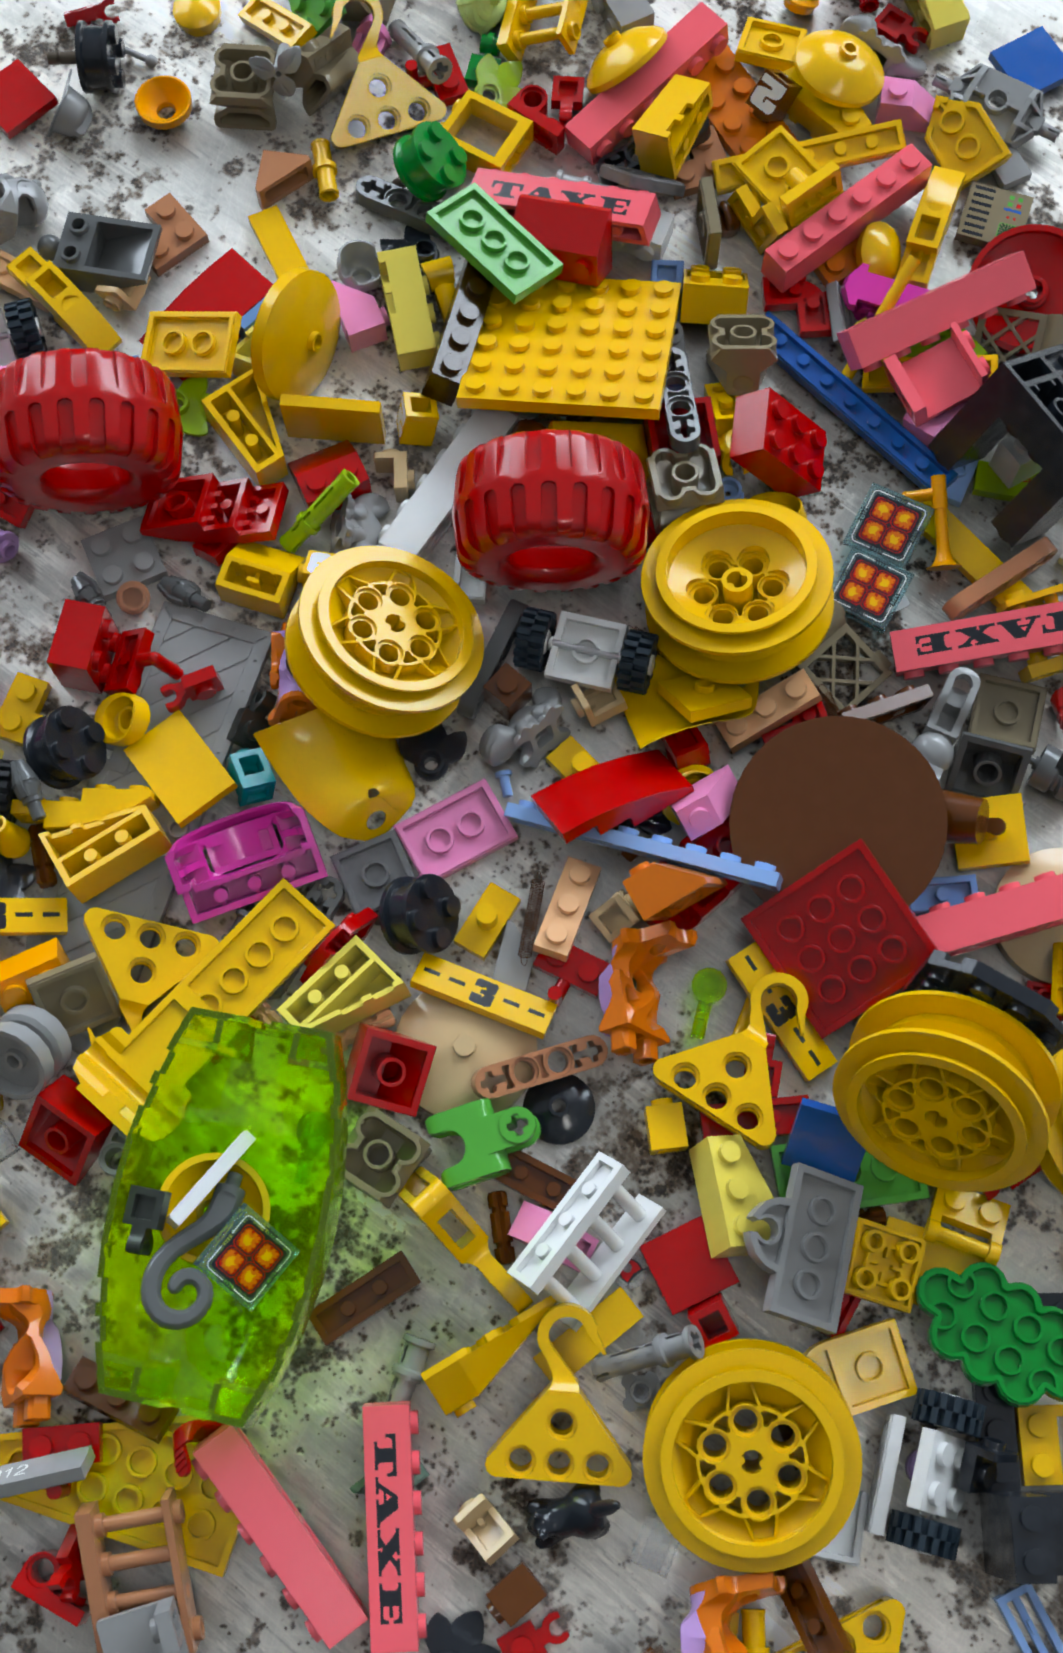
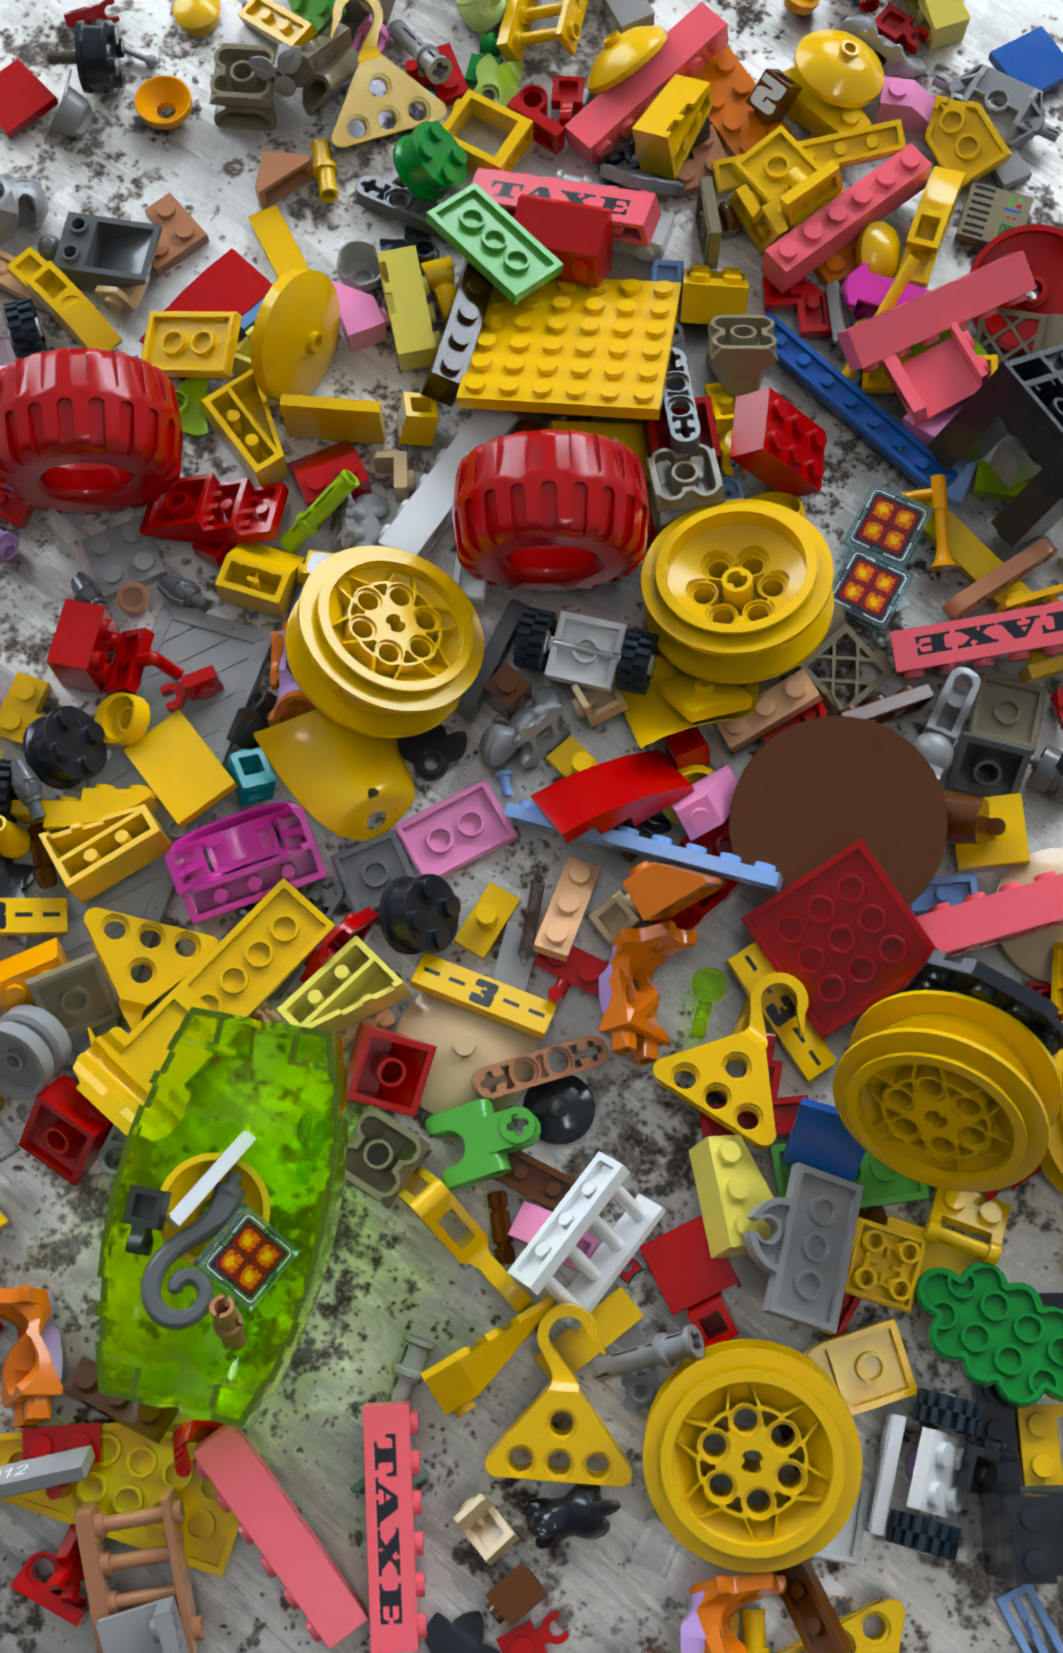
reddish brown plate [306,1250,422,1346] -> none
yellow brick [644,1098,688,1155] -> none
yellow plate [734,17,808,72] -> none
none -> nougat pin [209,1294,246,1351]

